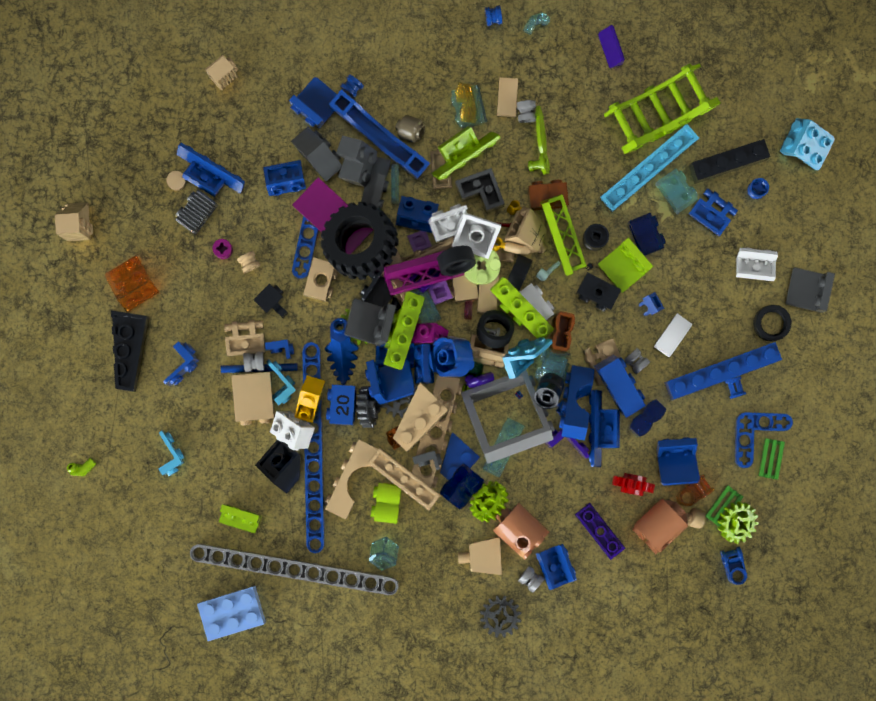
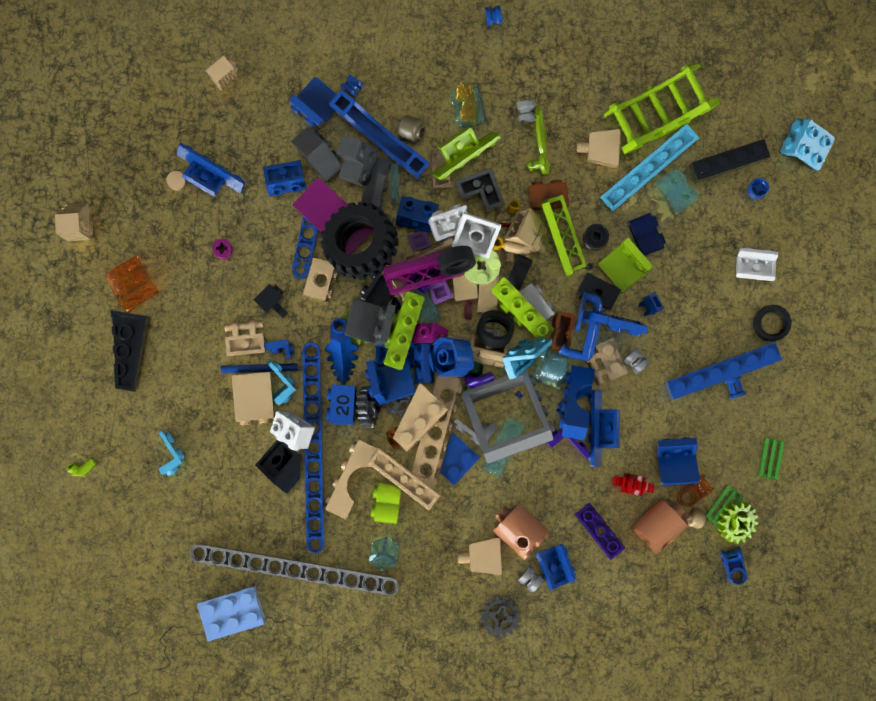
blue bracket [163,341,200,386] -> none
dark grey brick [175,190,218,235] -> none
lime bracket [219,504,261,533] -> none
tan wheel [237,251,260,273] -> none
light grey wheel [243,351,265,372] -> none
yellow slope [294,375,325,423] -> none
dark grey bracket [412,450,443,470] -> none
clear blue brick [440,463,484,509] -> none
lime gear [470,481,509,522] -> none
tan tile [497,77,518,117] -> none
clear light blue arm [523,12,550,35] -> none
black wheel [534,373,564,409] -> none
light aqua hand [536,261,561,281] -> none
blue brick [594,354,646,418] -> none
dark purple slope [598,25,625,68] -> none
clear blue brick [628,399,666,437] -> none
white slope [654,313,693,357] -> none
blue plate [689,188,738,236] -> none
blue beam [735,412,793,468] -> none
dark grey bracket [785,268,835,313] -> none
none -> light grey bracket [453,419,498,445]
none -> blue plate [558,292,648,361]
none -> tan torso [576,129,620,169]

